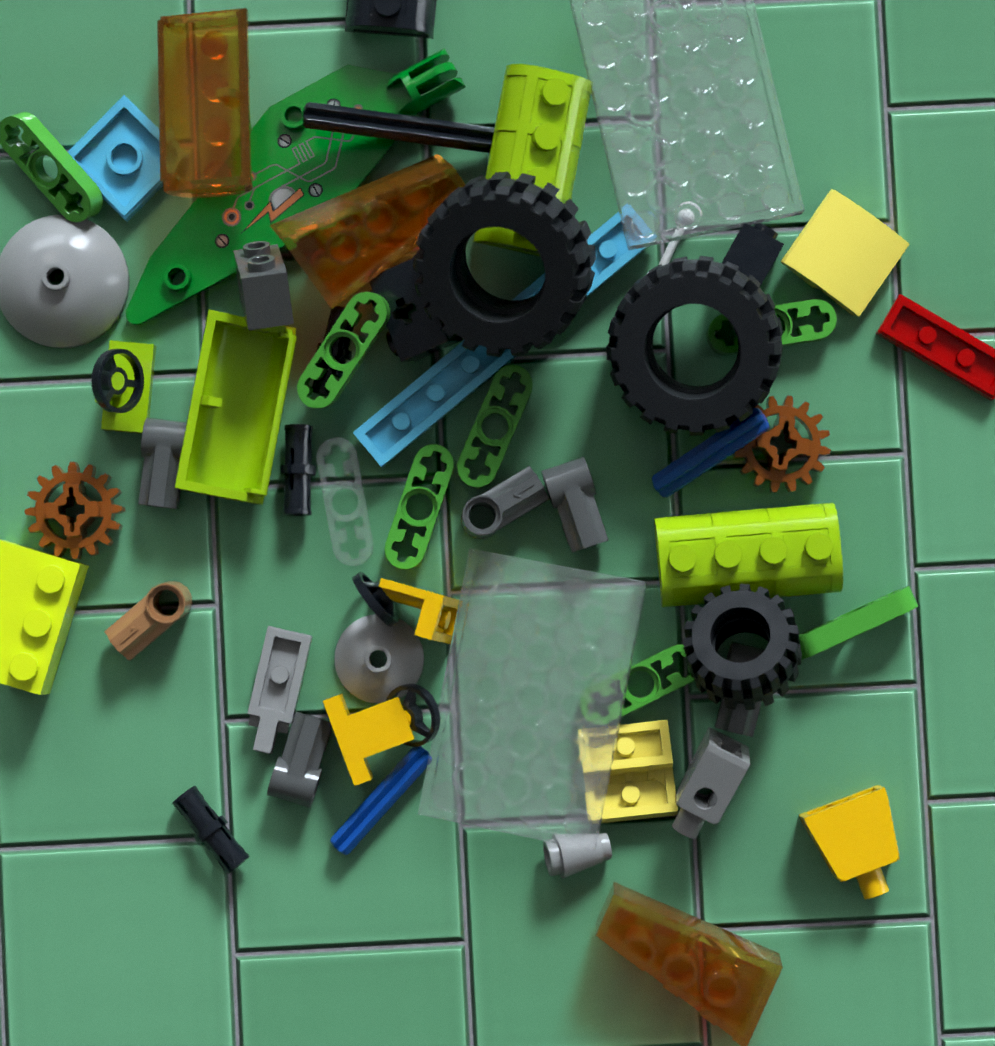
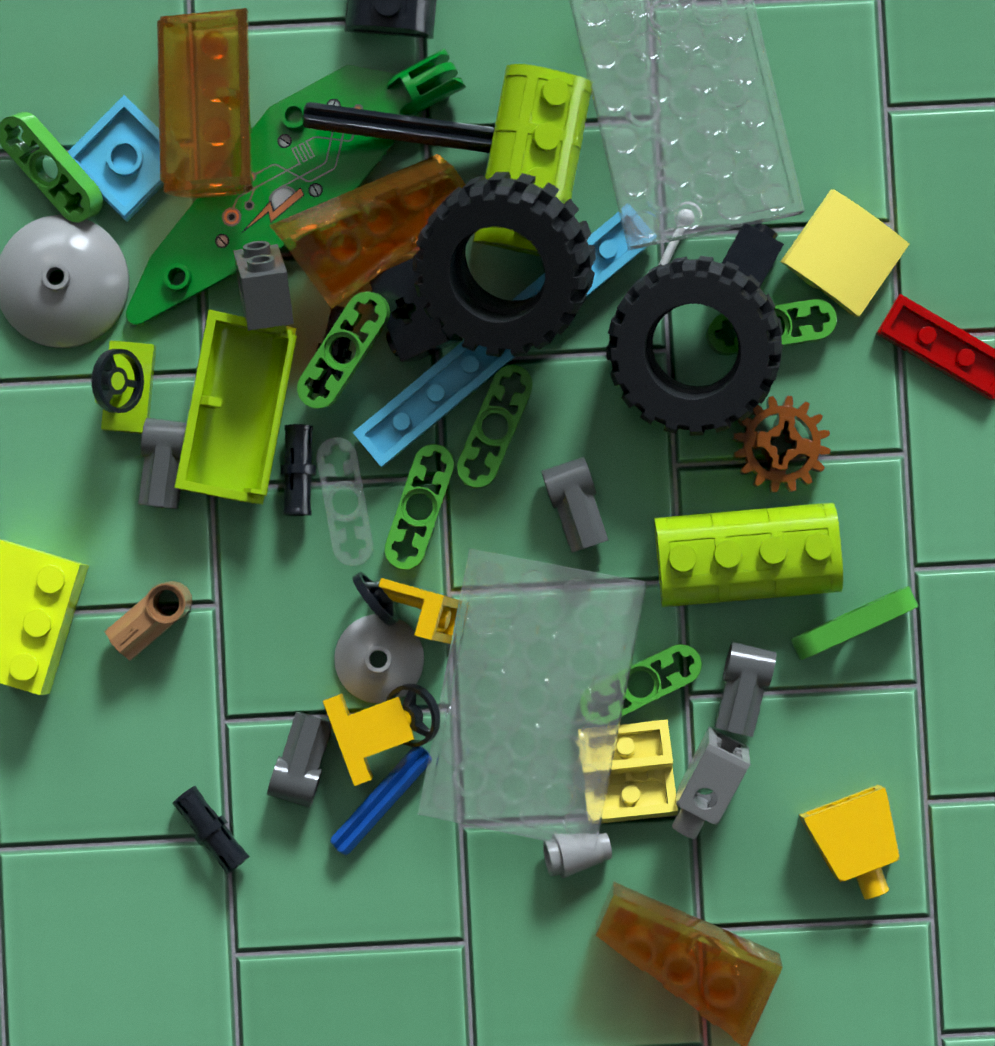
dark orange gear [25,461,125,560] -> none
light grey hinge [247,626,313,754] -> none
dark grey piece [461,466,549,539] -> none
blue axle [652,408,769,498] -> none
black tyre [683,584,802,710] -> none

